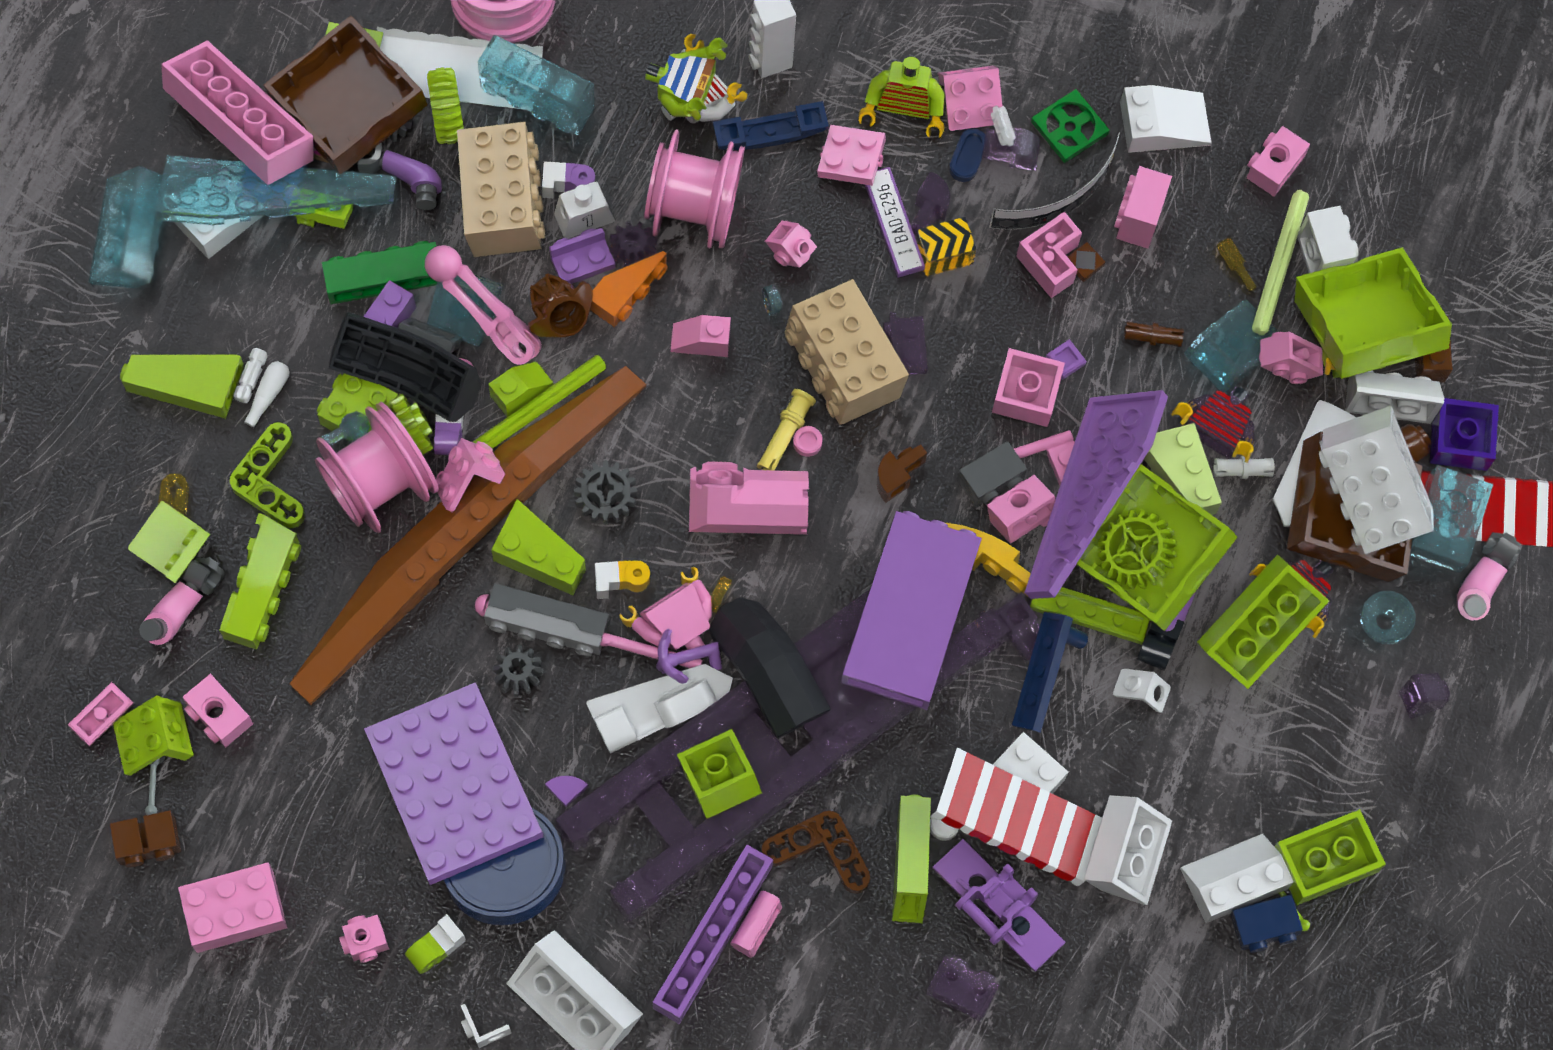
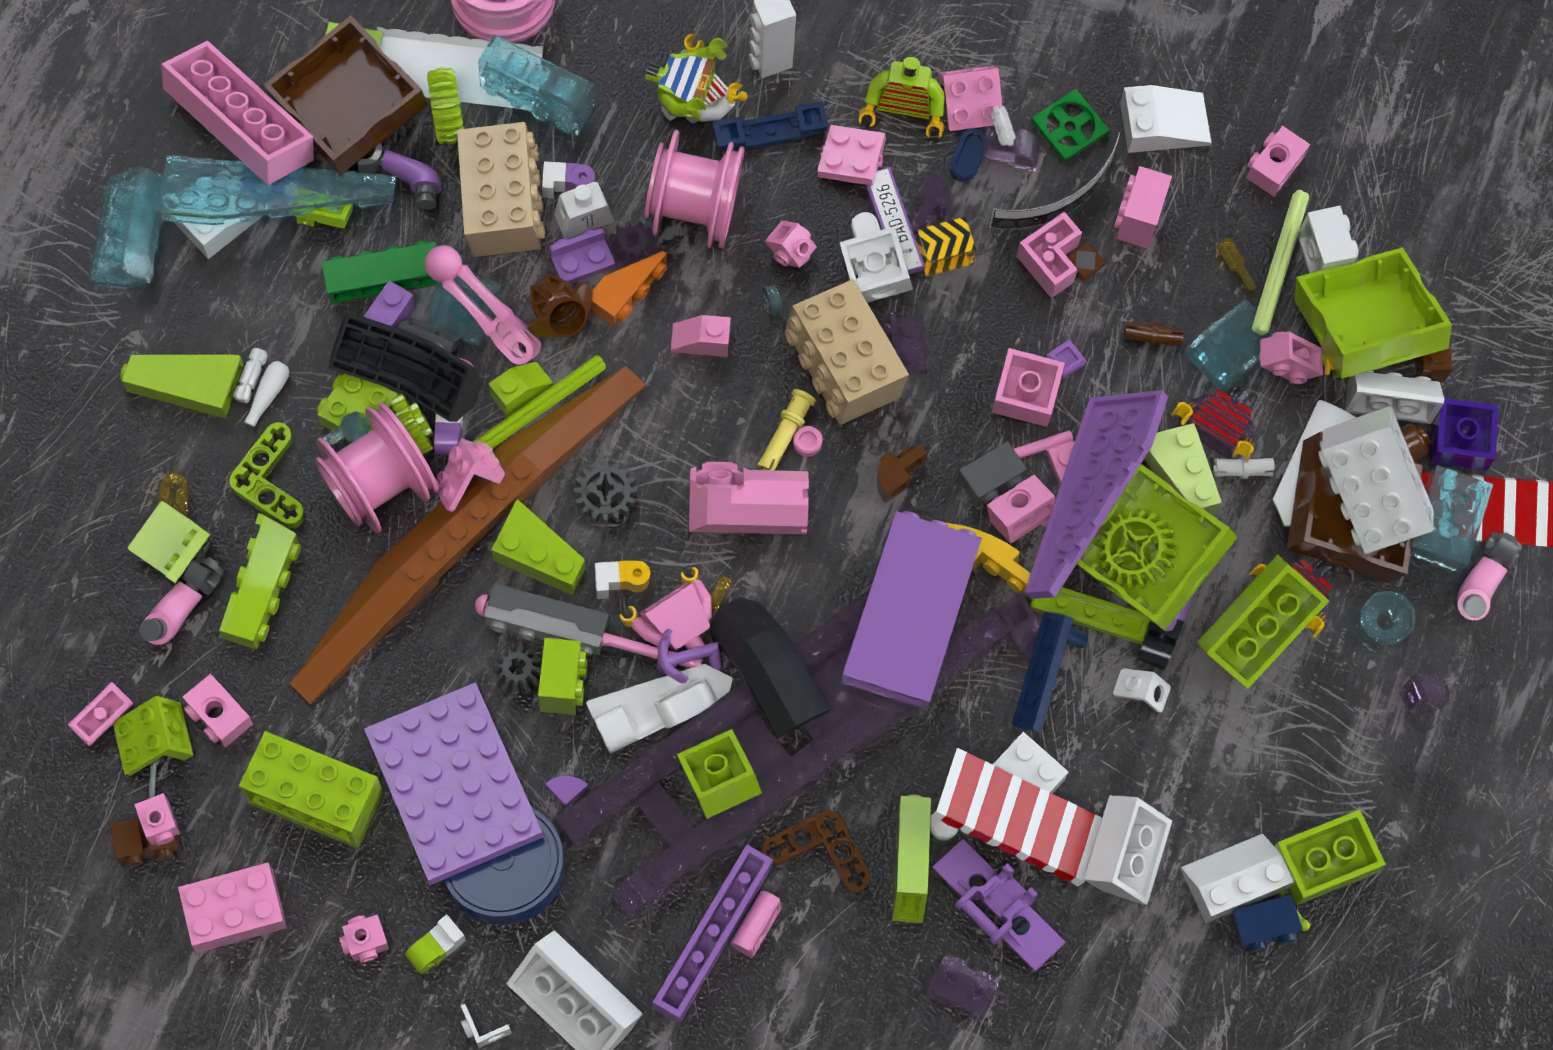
none -> bright pink brick [134,793,180,845]
none -> lime brick [239,731,384,849]
none -> lime brick [538,638,587,715]
none -> white brick [840,212,913,303]

